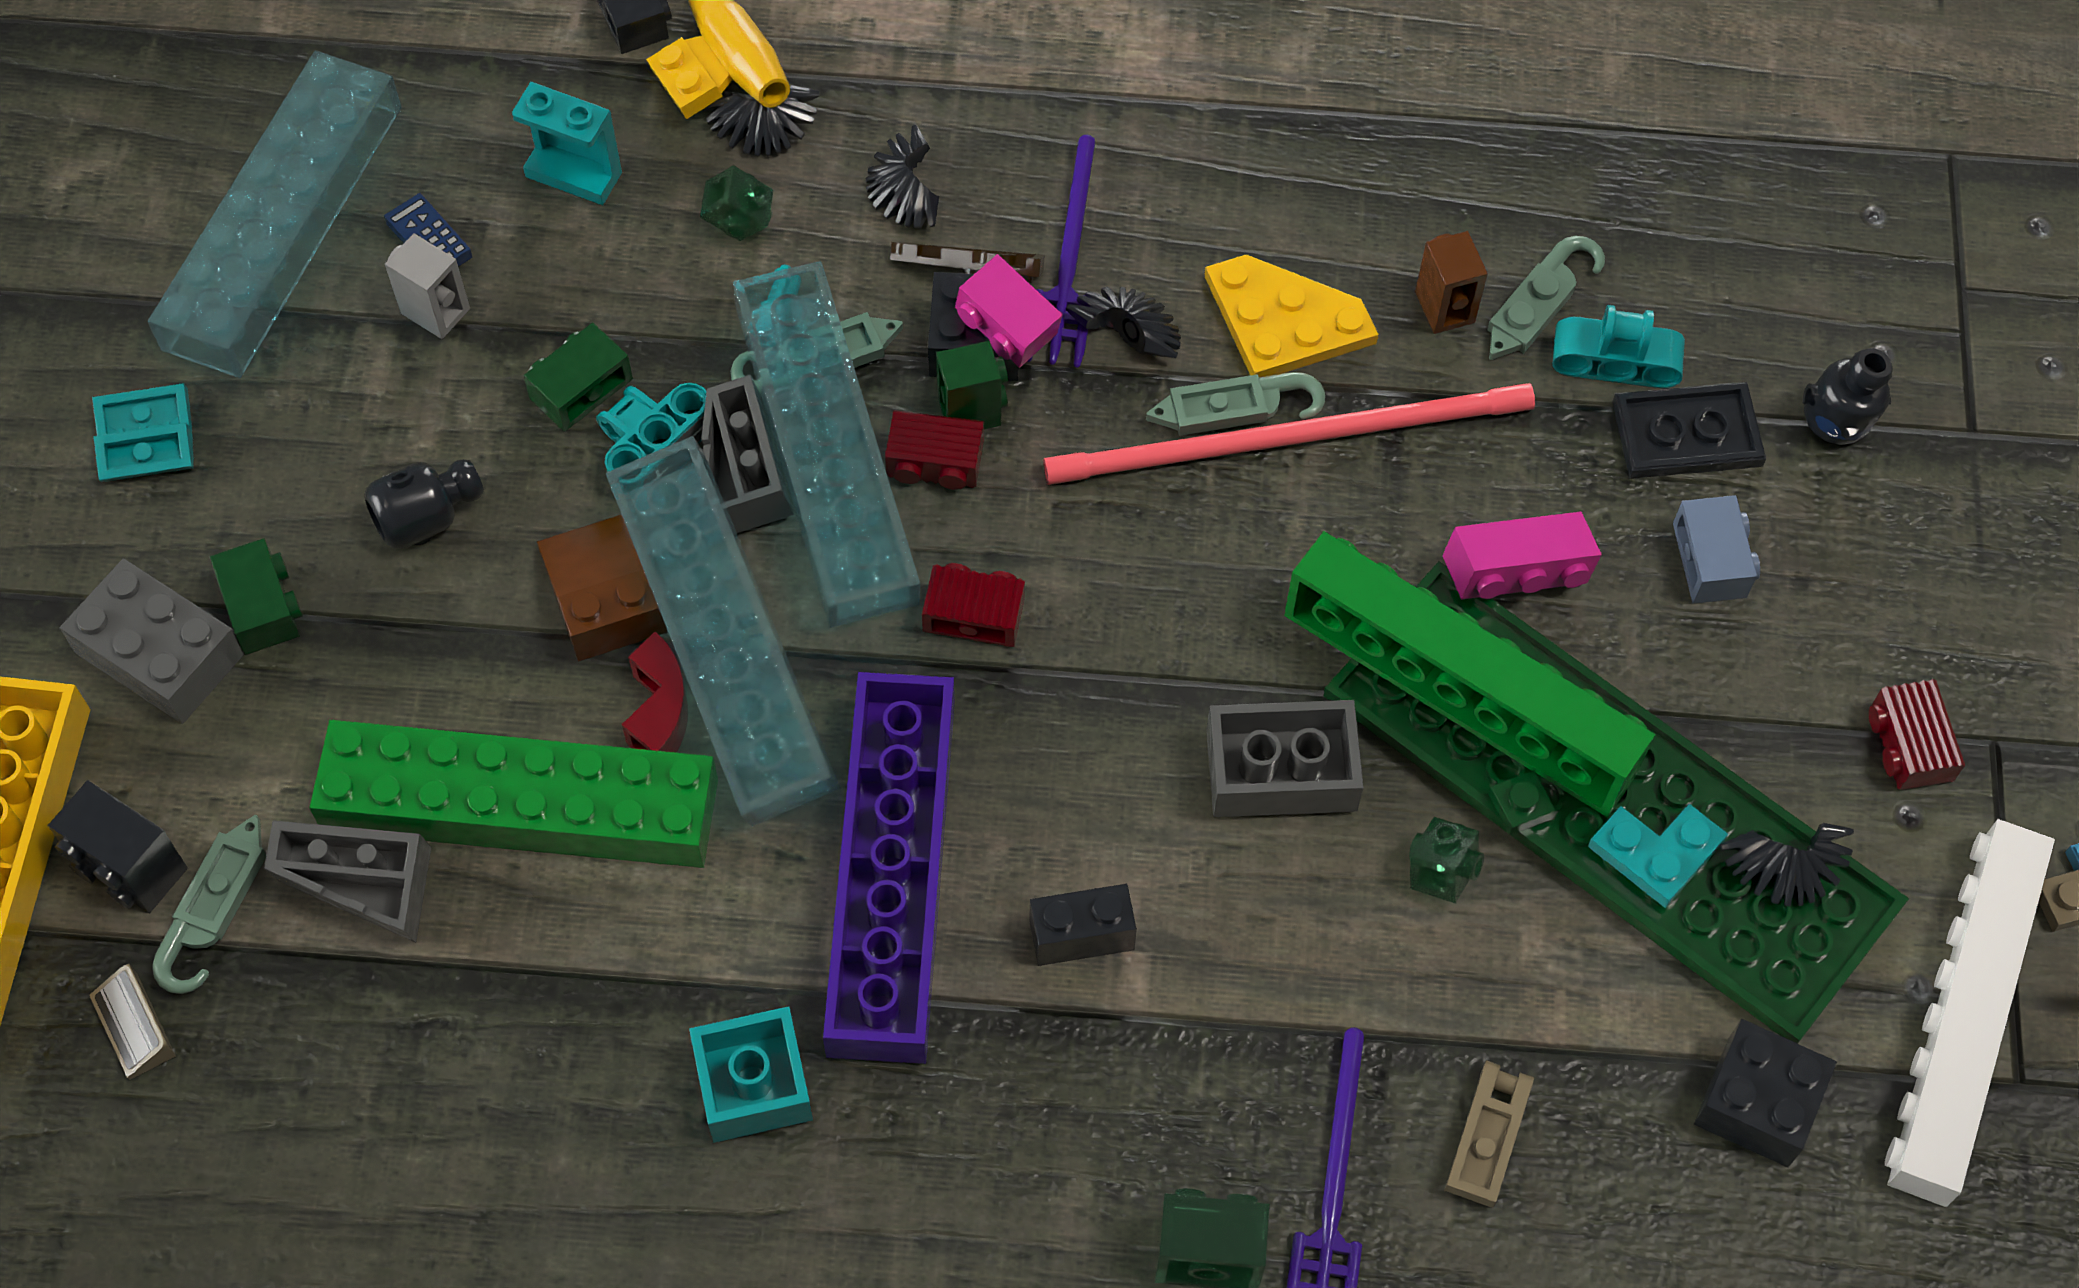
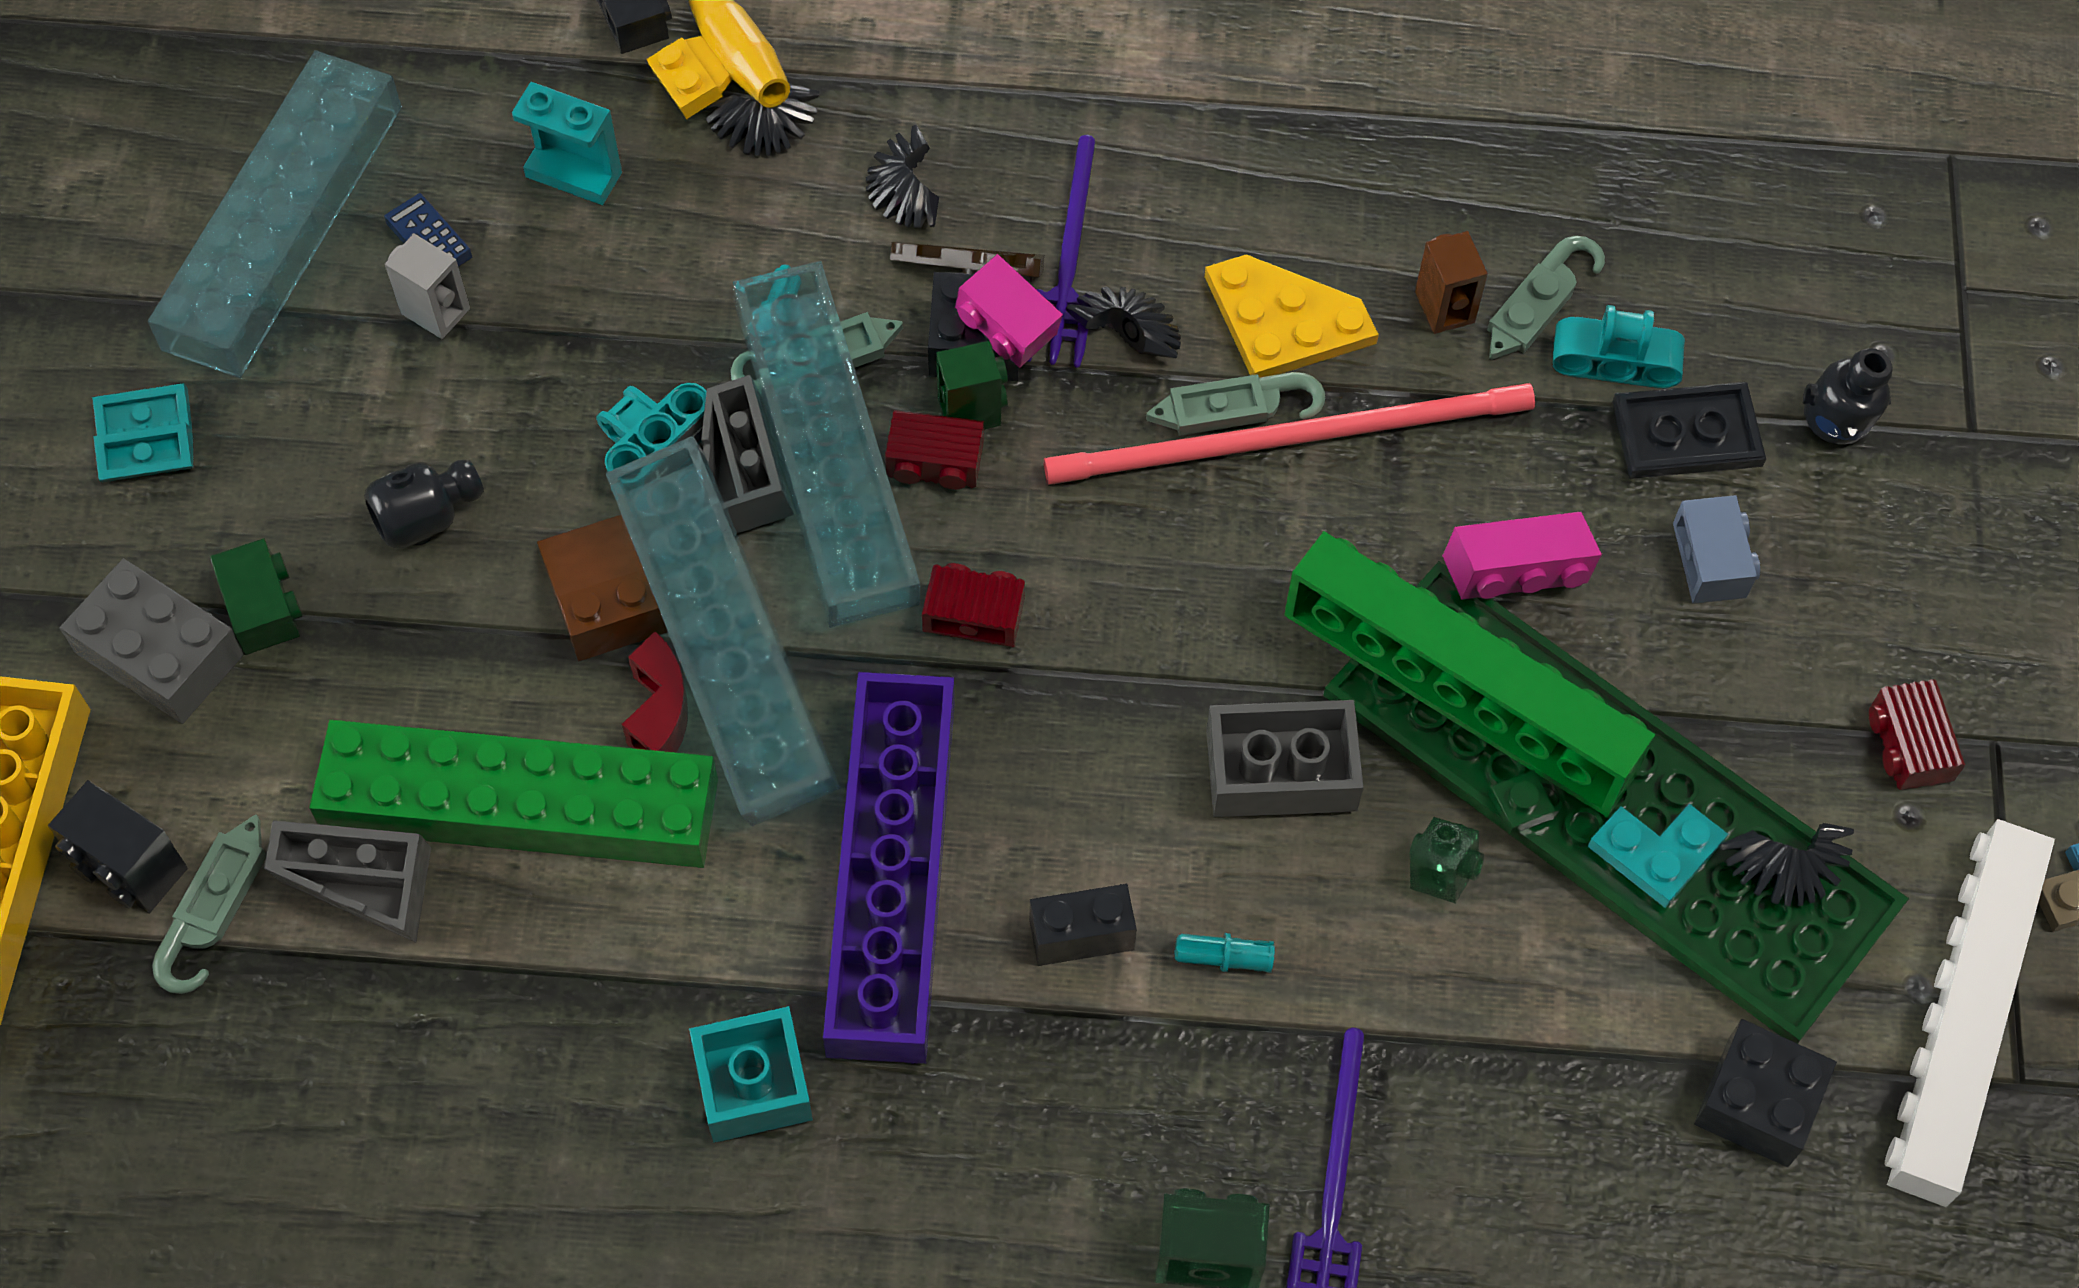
slope [89,963,176,1080] -> none
dark green brick [523,322,633,432] -> none
clear green brick [700,165,774,241] -> none
dark tan plate [1444,1060,1534,1208] -> none
none -> teal axle [1174,933,1275,973]

